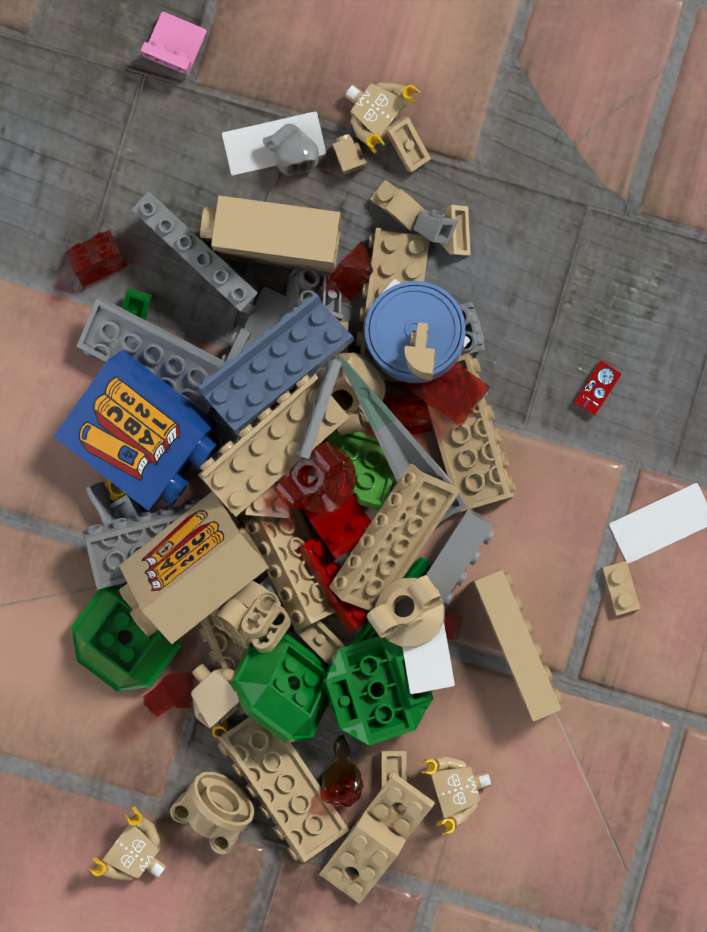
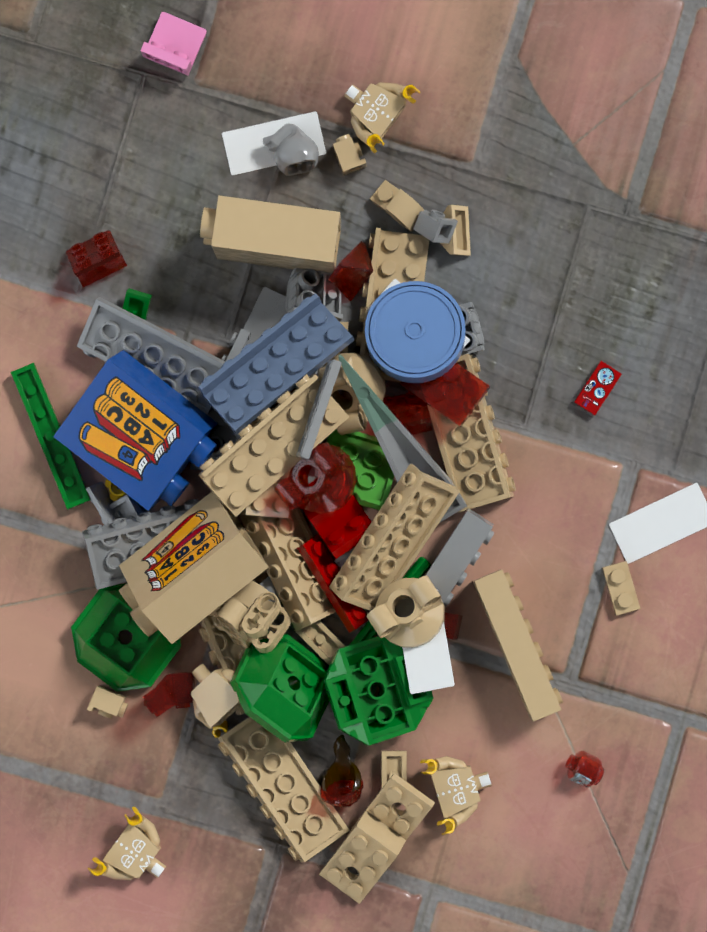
light grey bracket [132,192,257,314] -> none
tan piece [170,772,254,854] -> none
tan plate [385,116,431,172] -> none
tan brick [404,323,435,380] -> none
none -> green plate [11,363,91,510]
none -> tan brick [87,685,128,719]
none -> clear red head [565,751,604,788]

